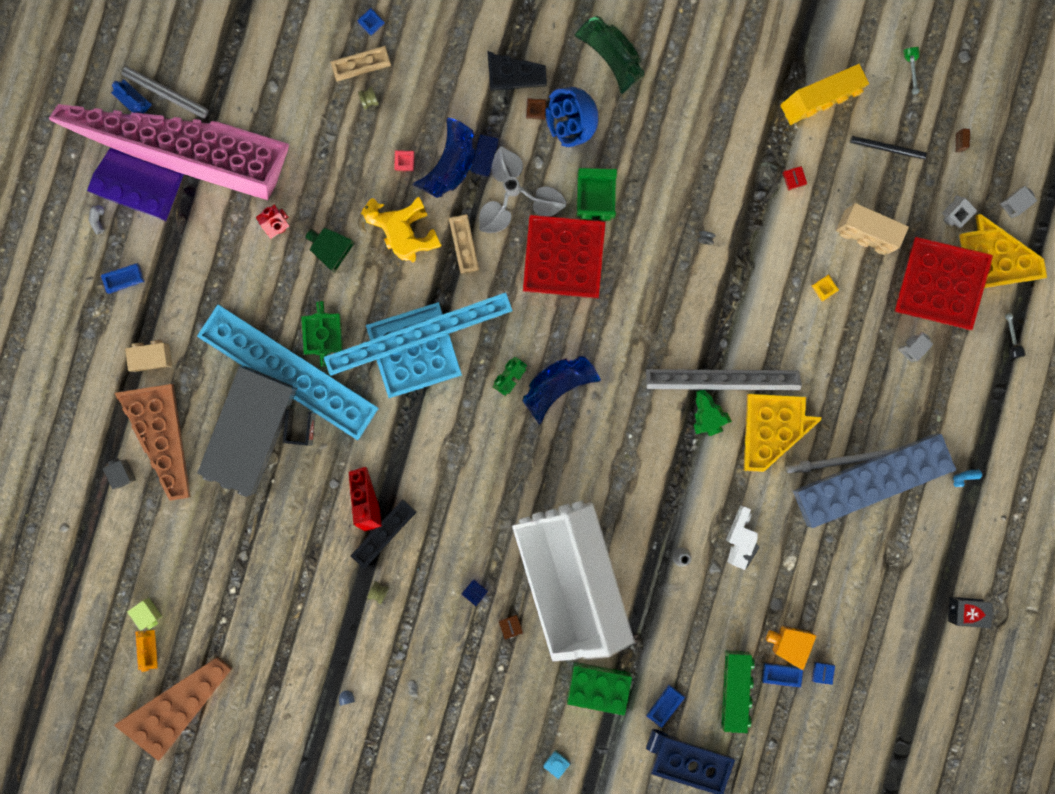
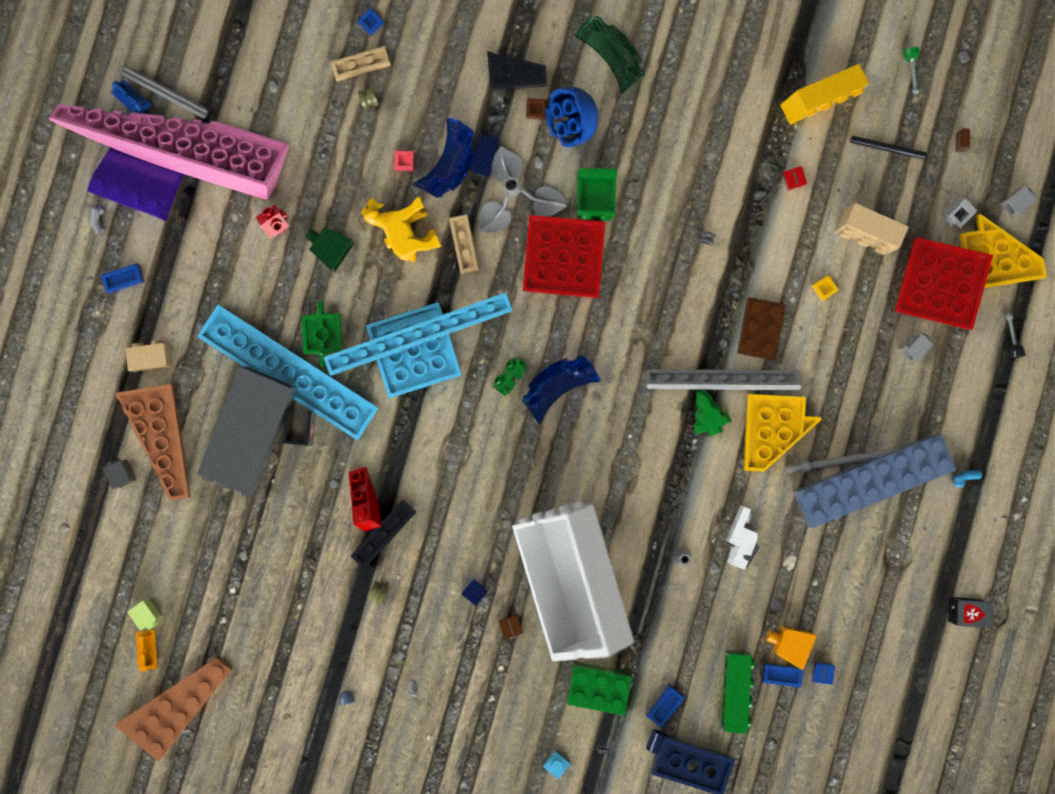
none -> reddish brown plate [737,297,786,361]

